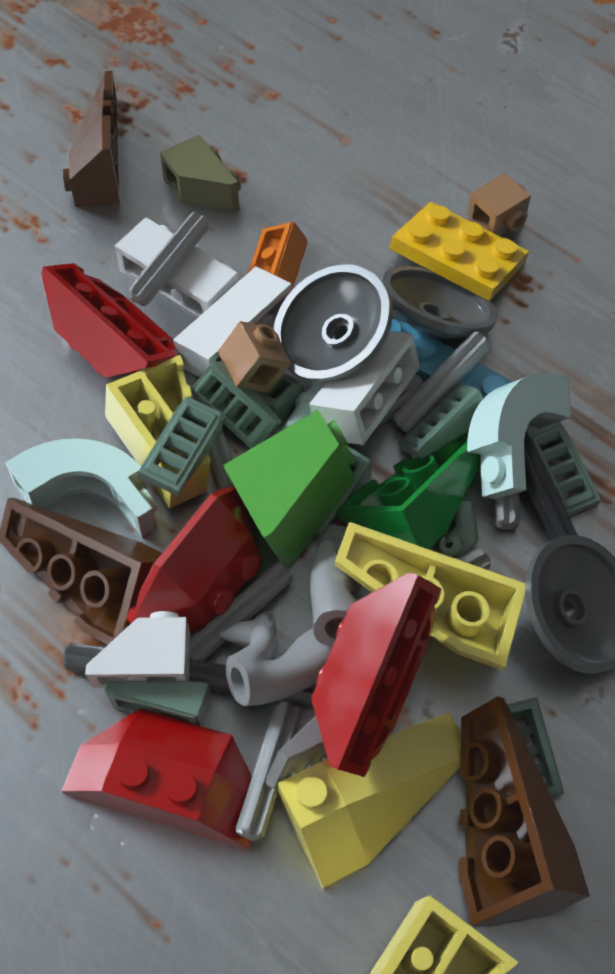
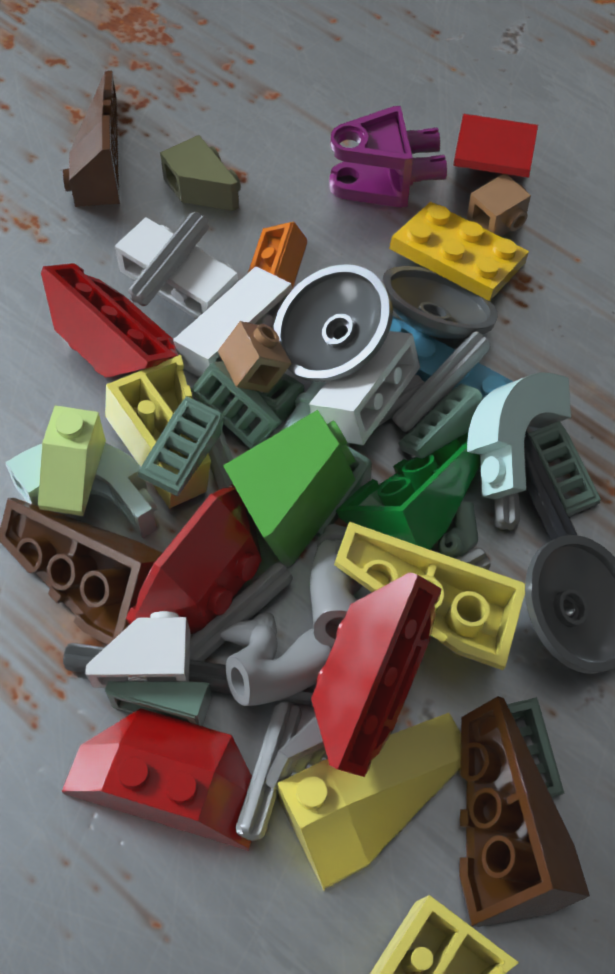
none -> yellowish green slope [38,405,106,516]
none -> magenta piece [329,106,447,208]
none -> red slope [453,114,538,178]

